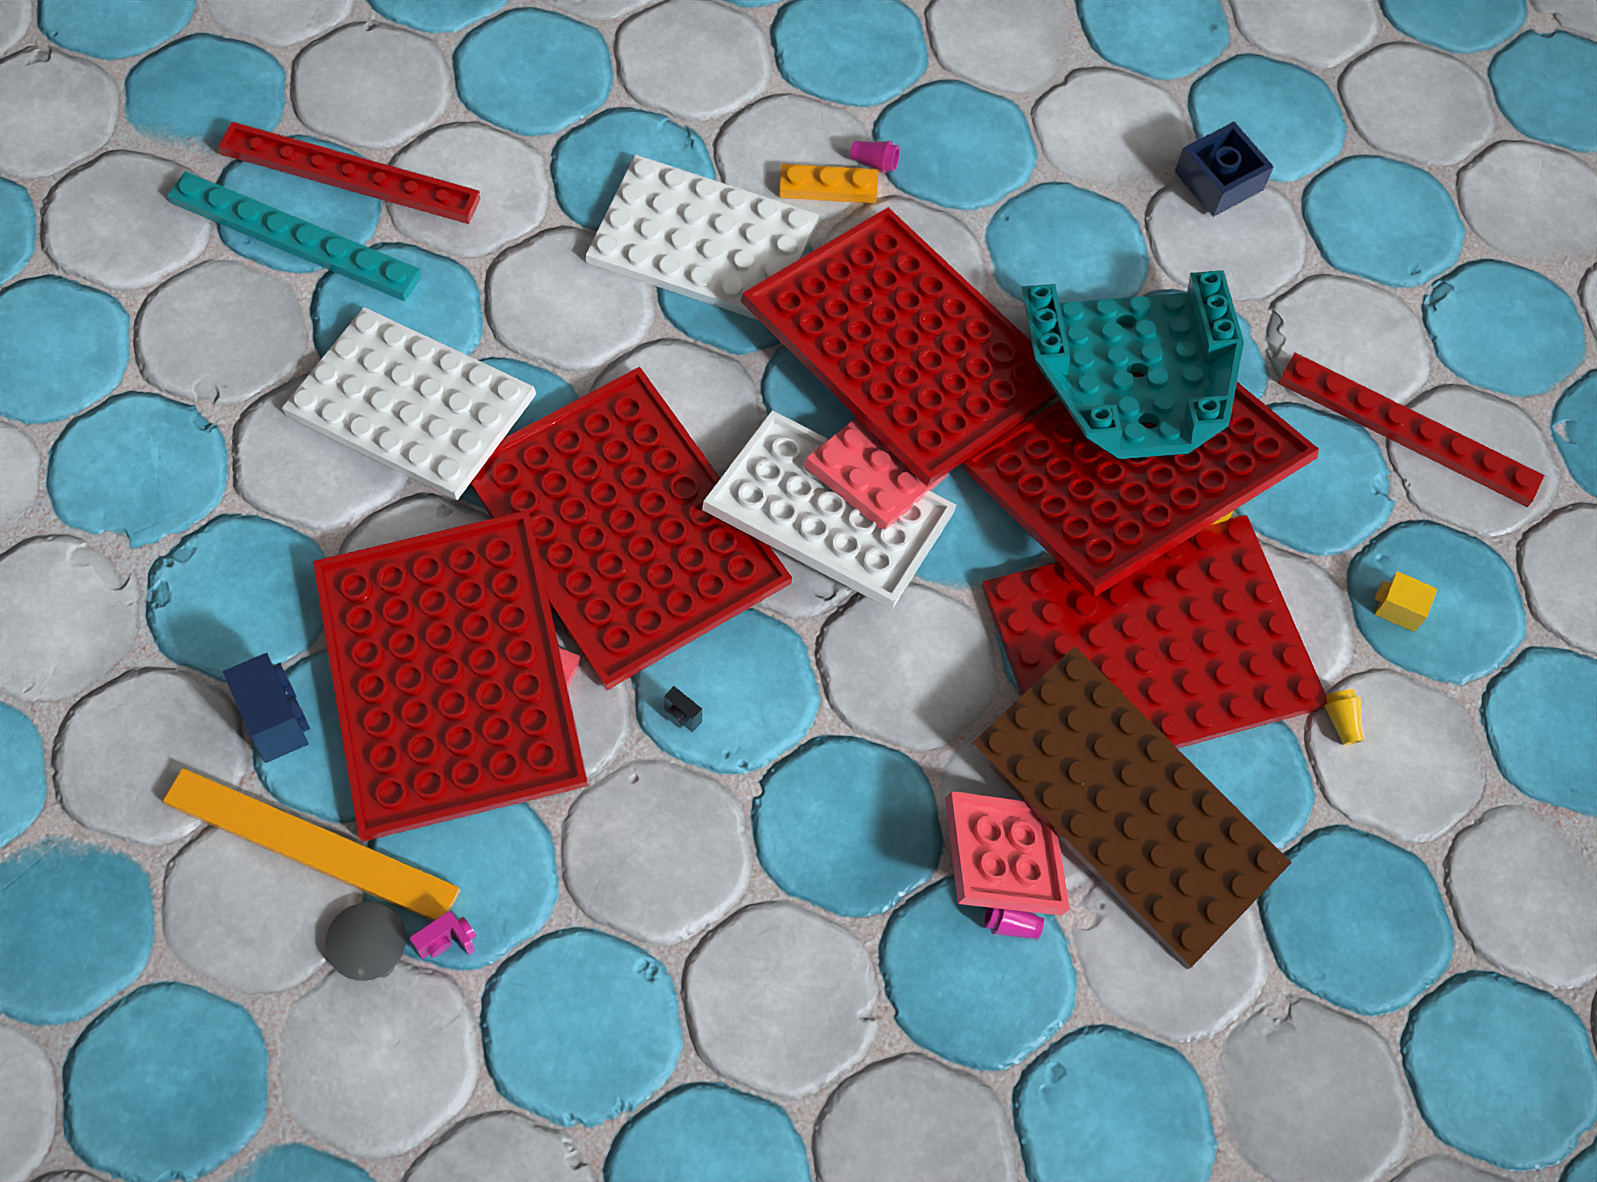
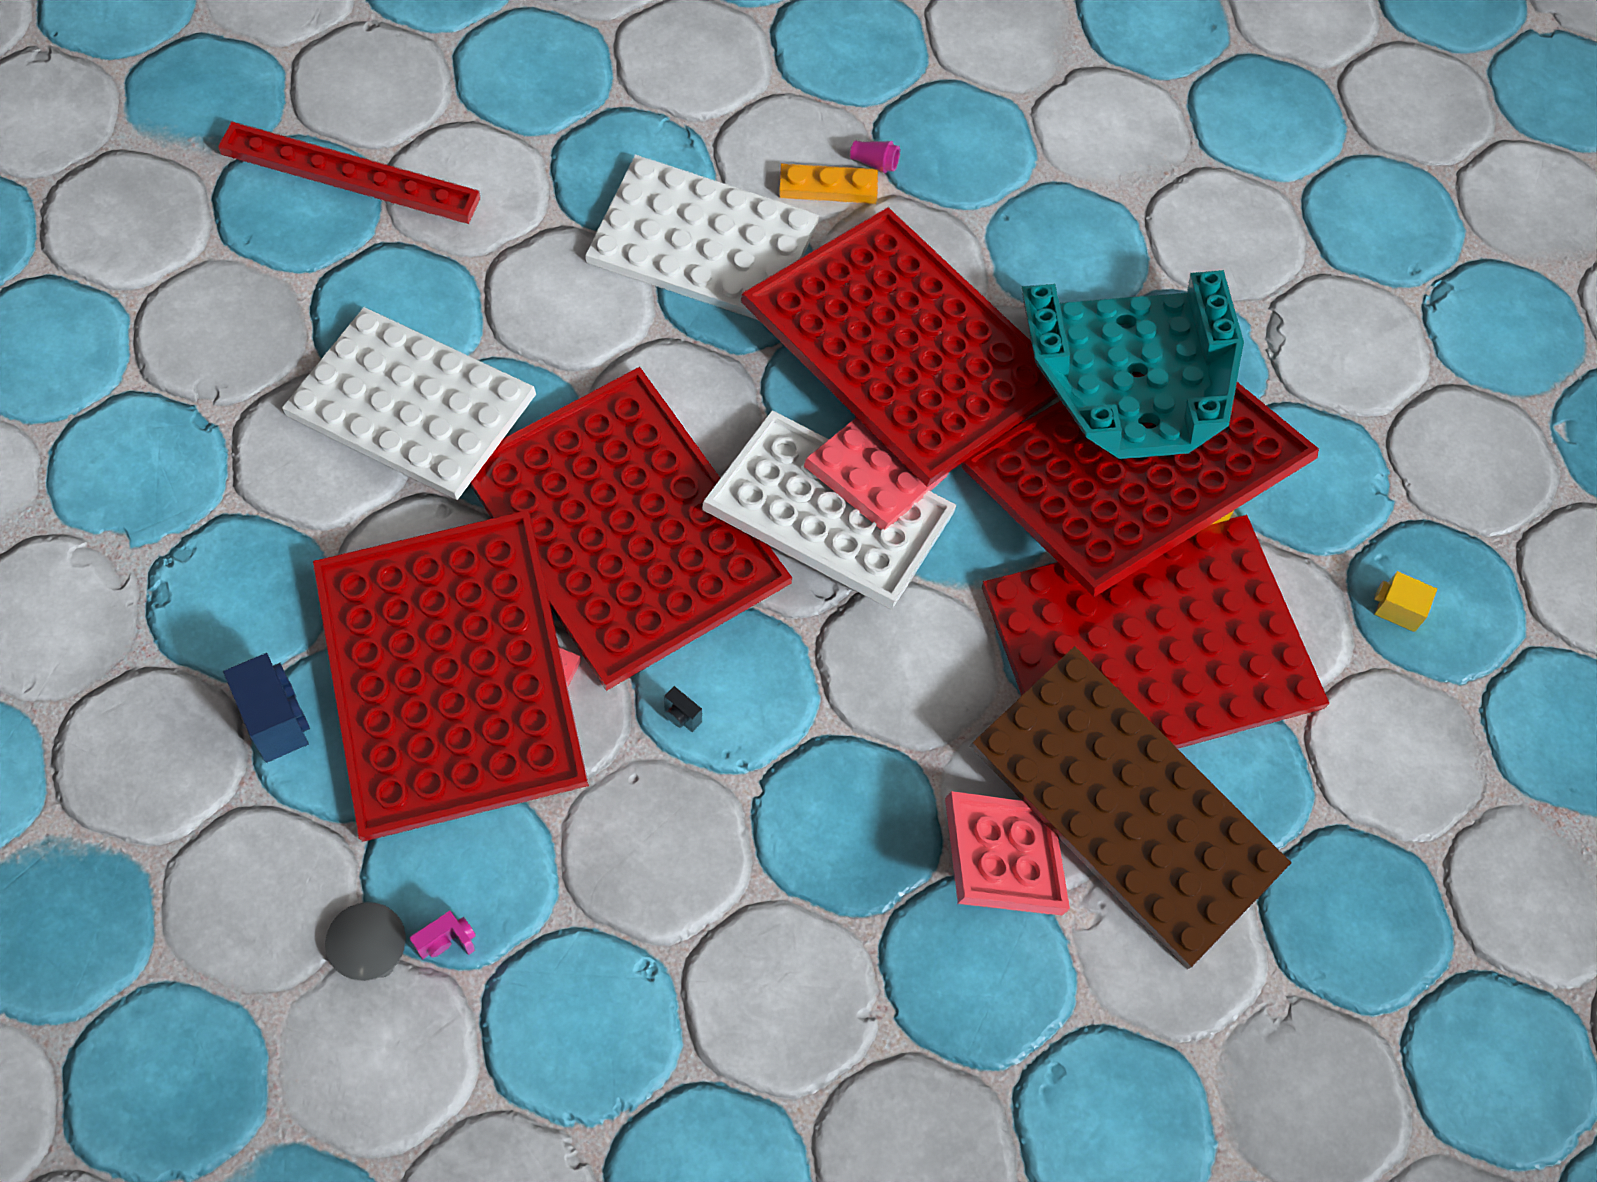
light orange tile [163,768,460,922] -> none
teal plate [167,171,421,302] -> none
dark pink cone [983,907,1044,940] -> none
dark blue brick [1174,122,1274,217] -> none
red plate [1278,352,1545,508] -> none
yellow cone [1324,689,1364,745] -> none

